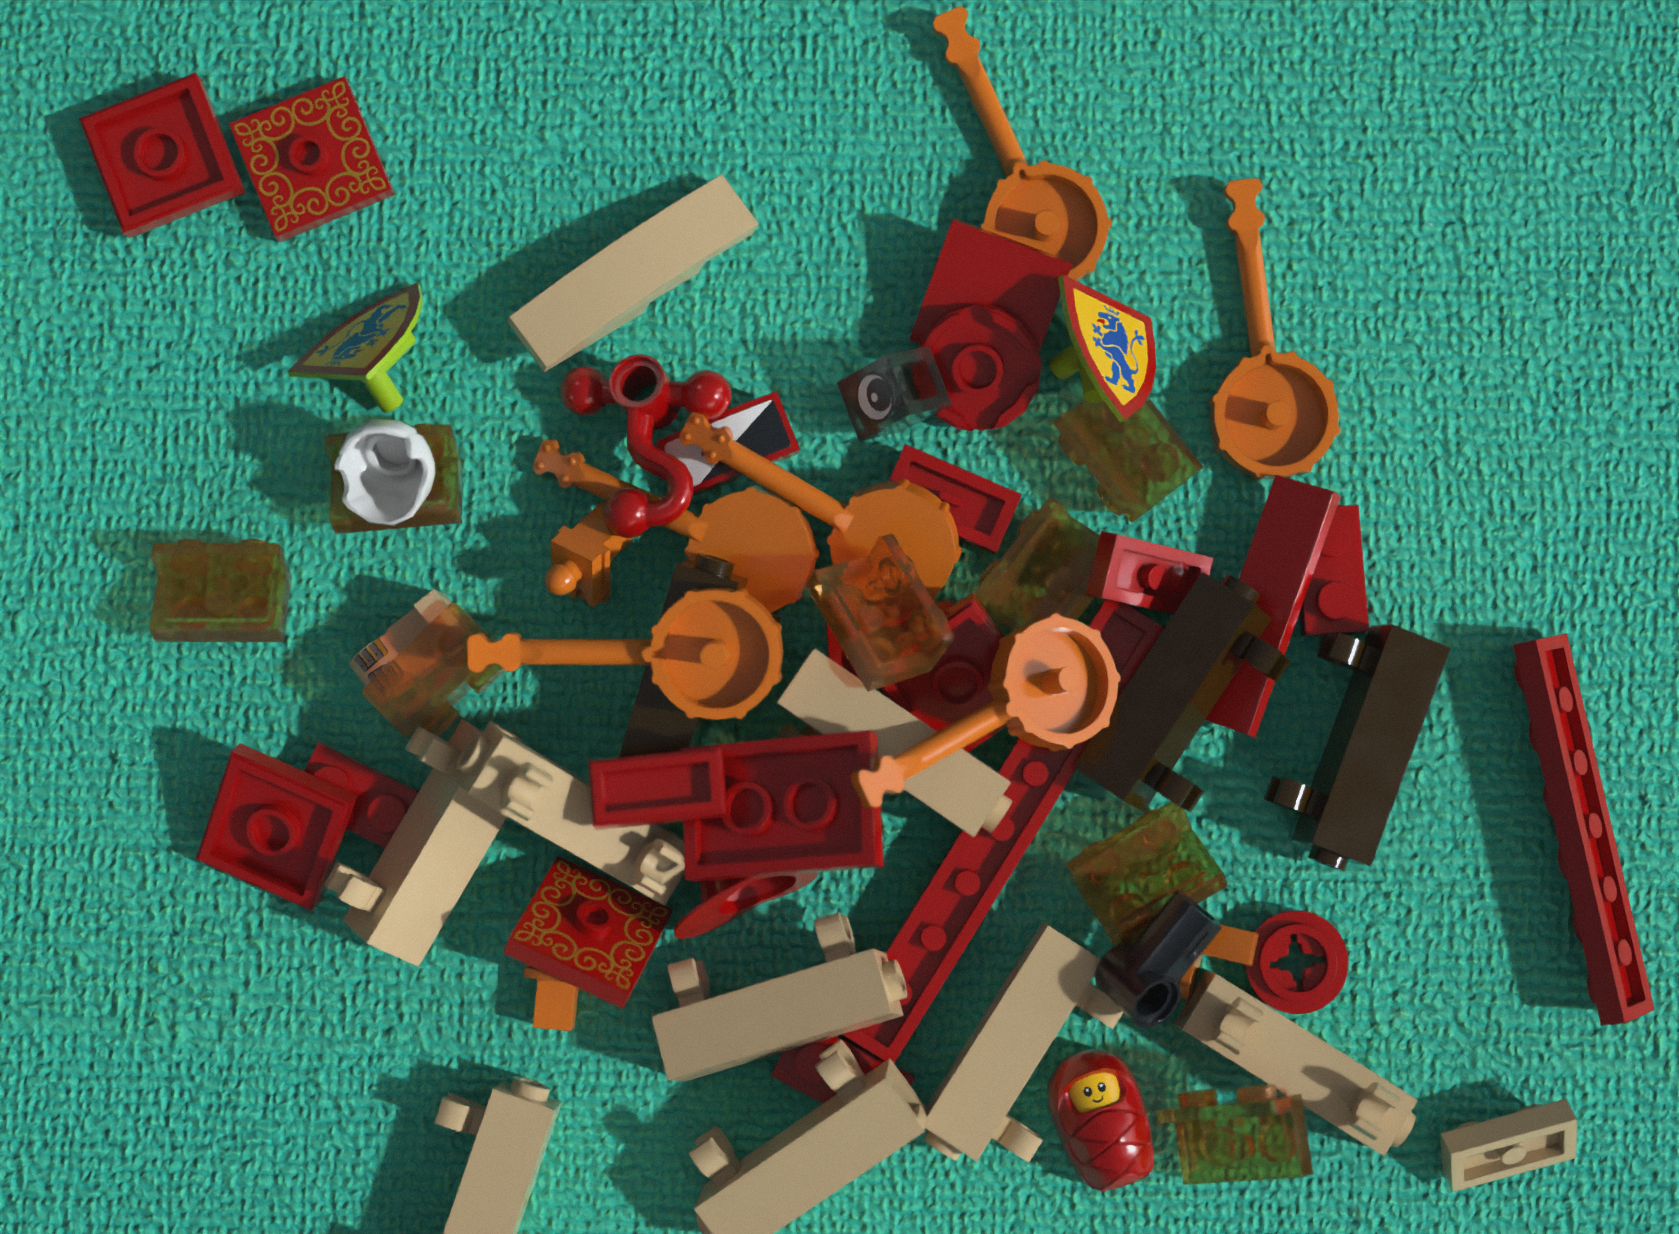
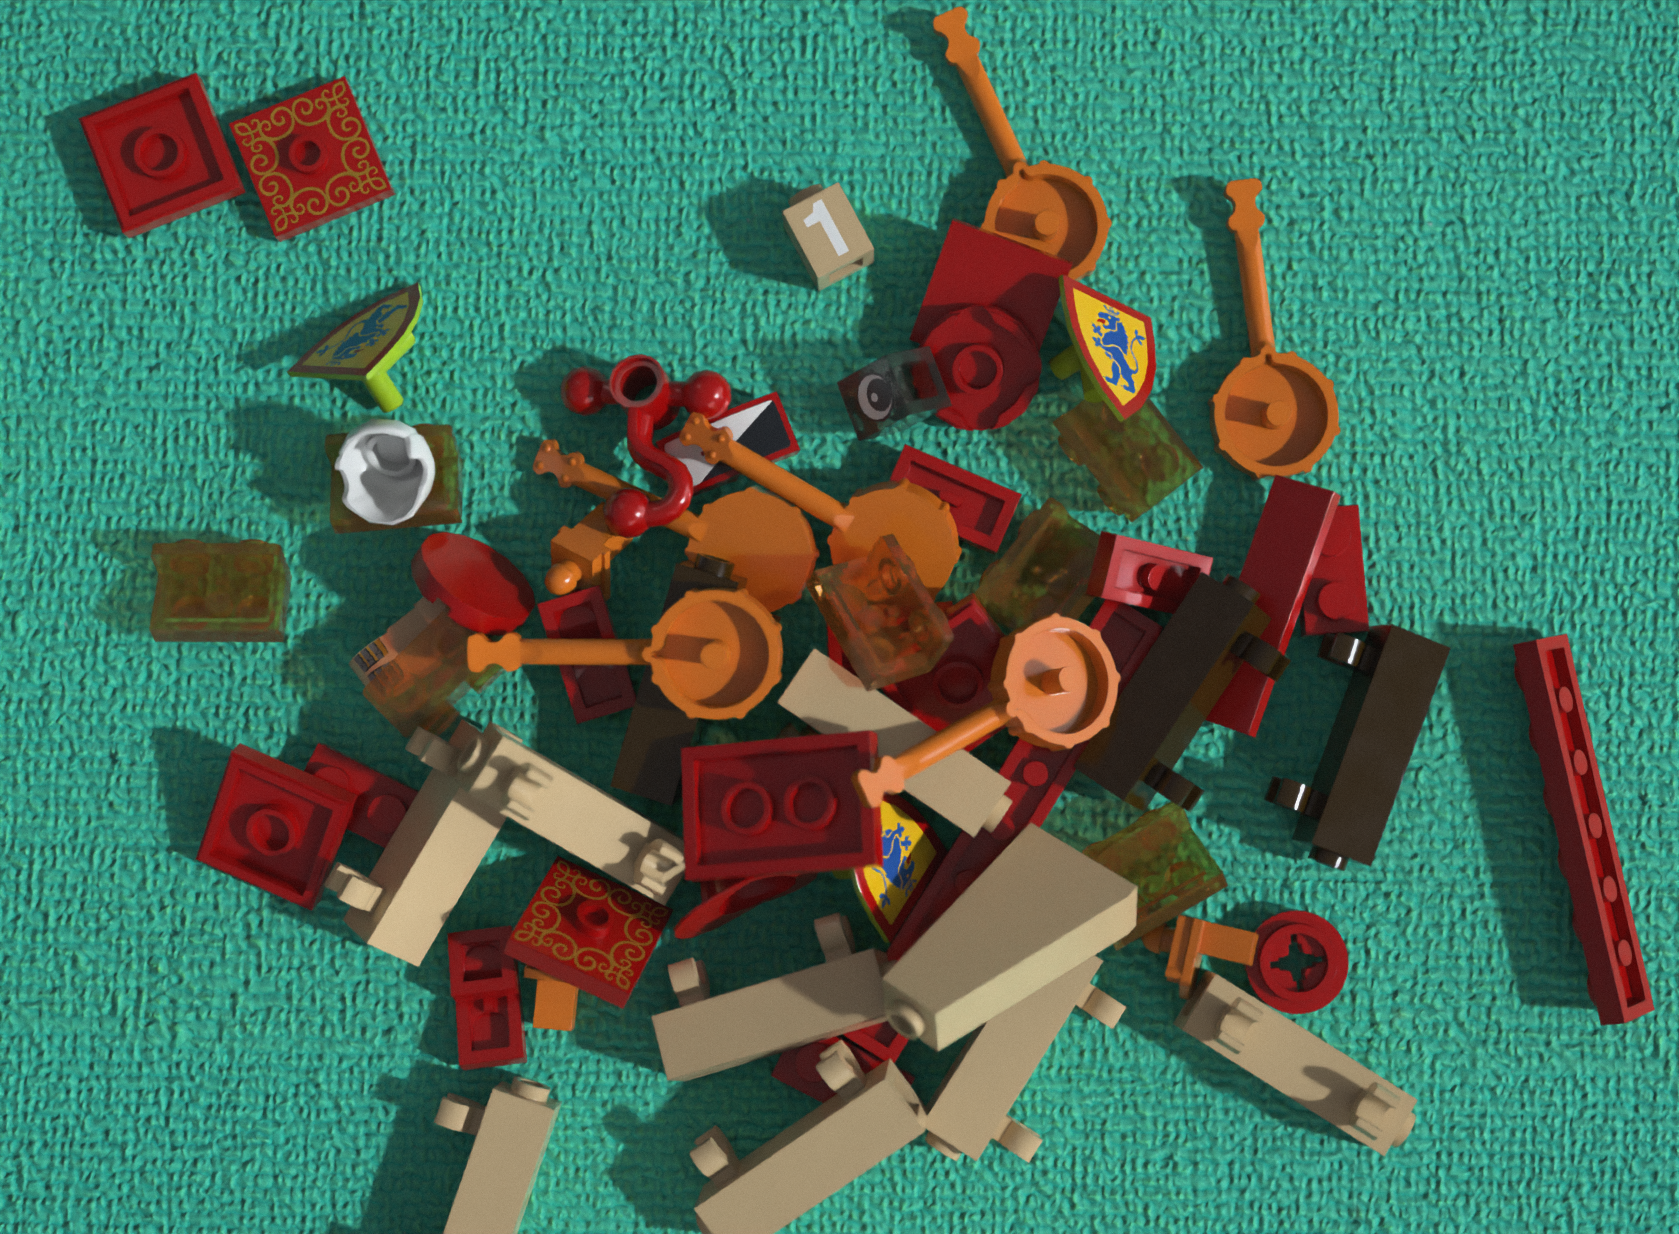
tan slope [507,174,759,372] -> none
red tile [588,747,729,830] -> none
red piece [1047,1049,1154,1192] -> none
black piece [1095,890,1222,1029] -> none
bracket [1157,1084,1313,1185] -> none
tan plate [1441,1099,1577,1192] -> none
none -> red tile [411,532,535,636]
none -> red slope [447,925,527,1070]
none -> red slope [537,584,637,724]
none -> tan brick [782,182,874,292]
none -> shield [832,792,947,943]
none -> tan slope [882,823,1138,1051]

